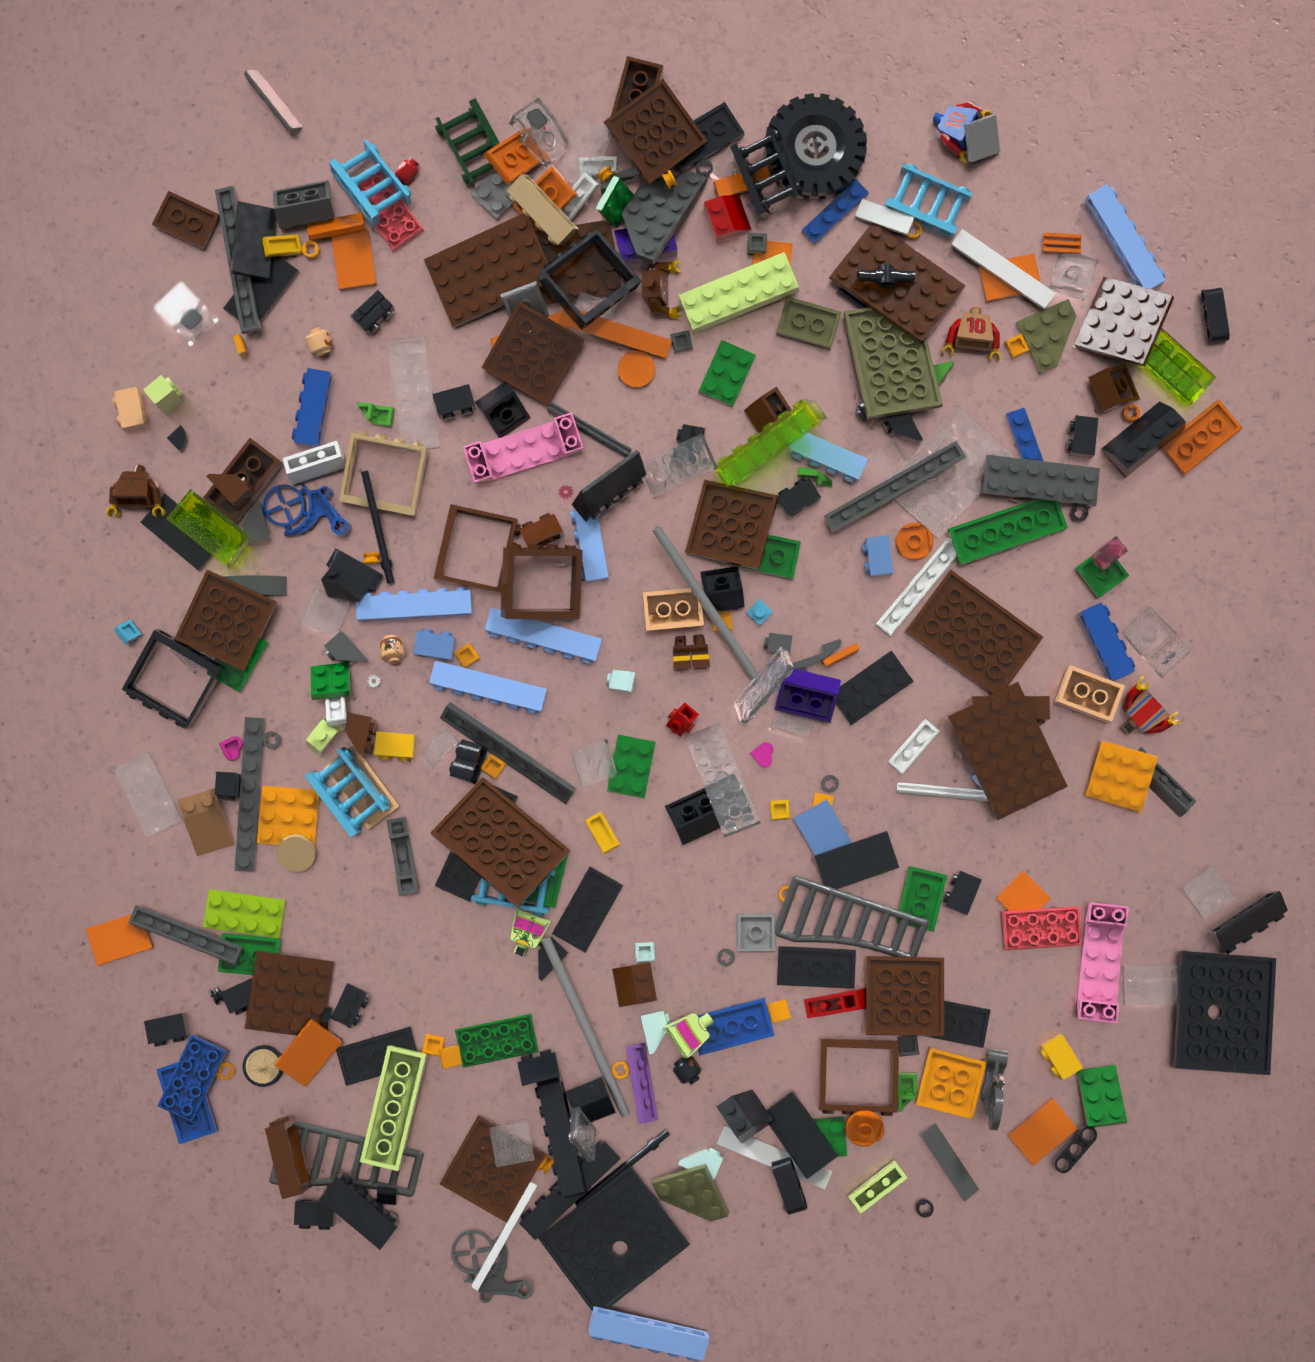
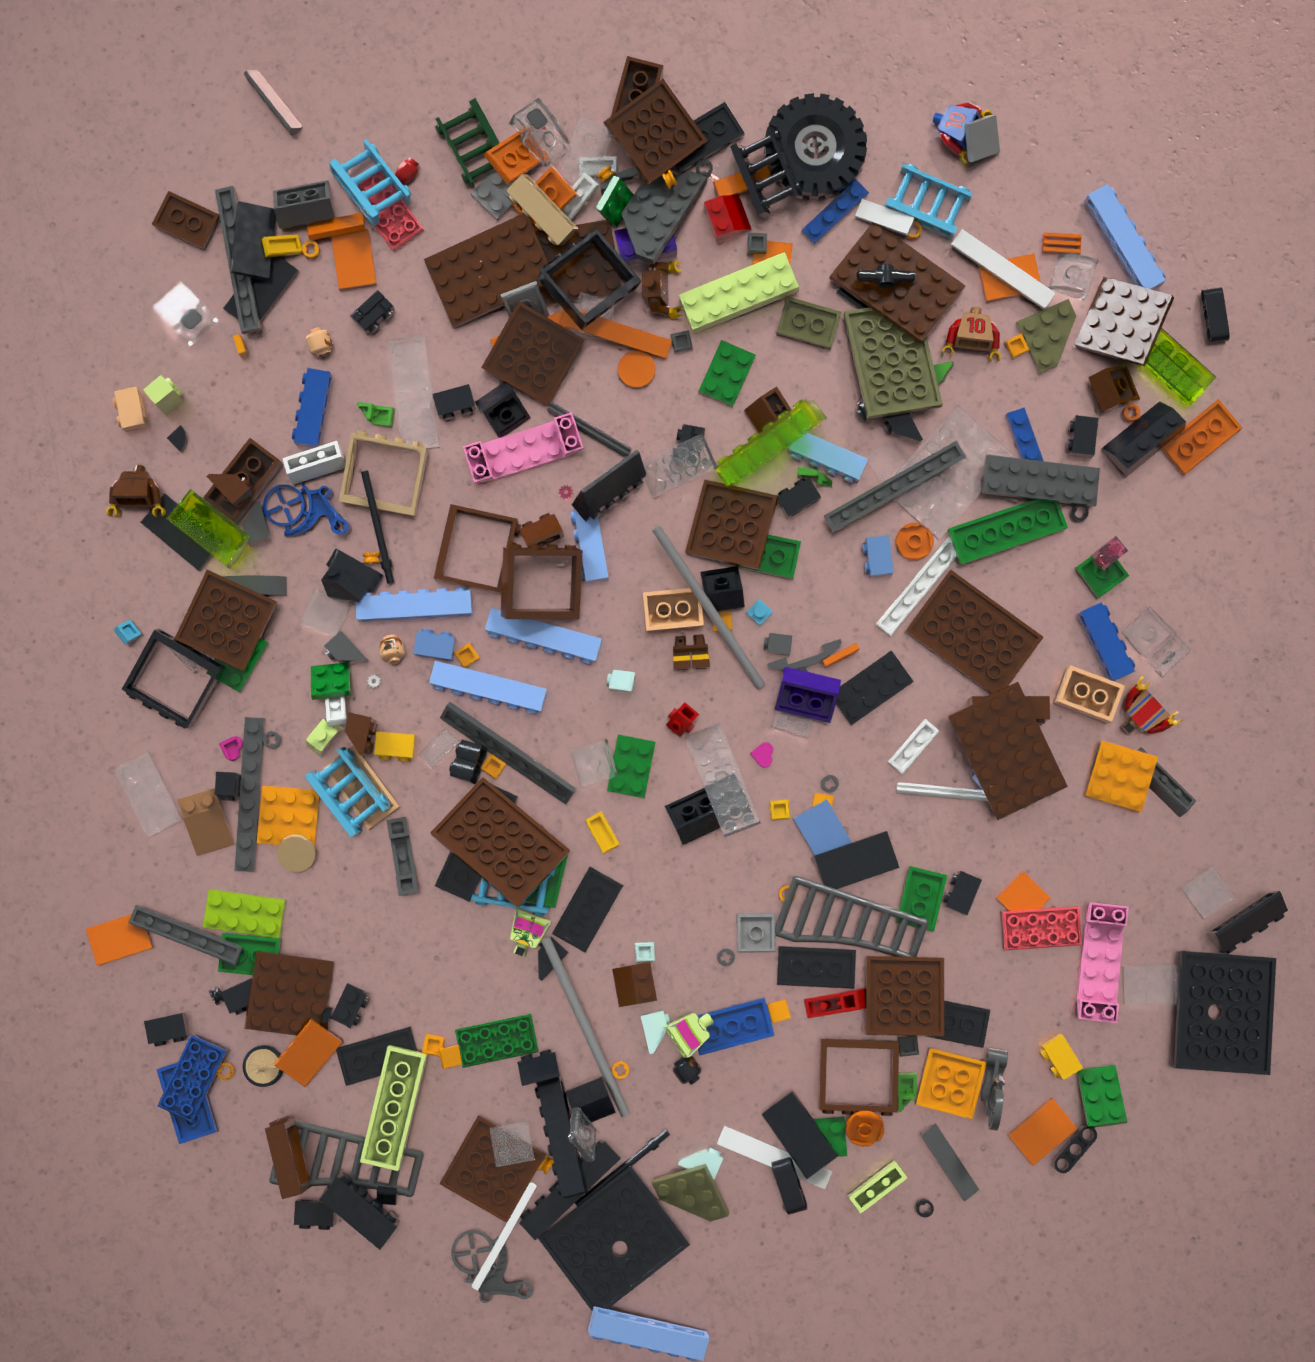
medium lavender plate [626,1043,658,1124] -> none
black slope [716,1089,774,1143] -> none
clear plate [733,646,794,725] -> none

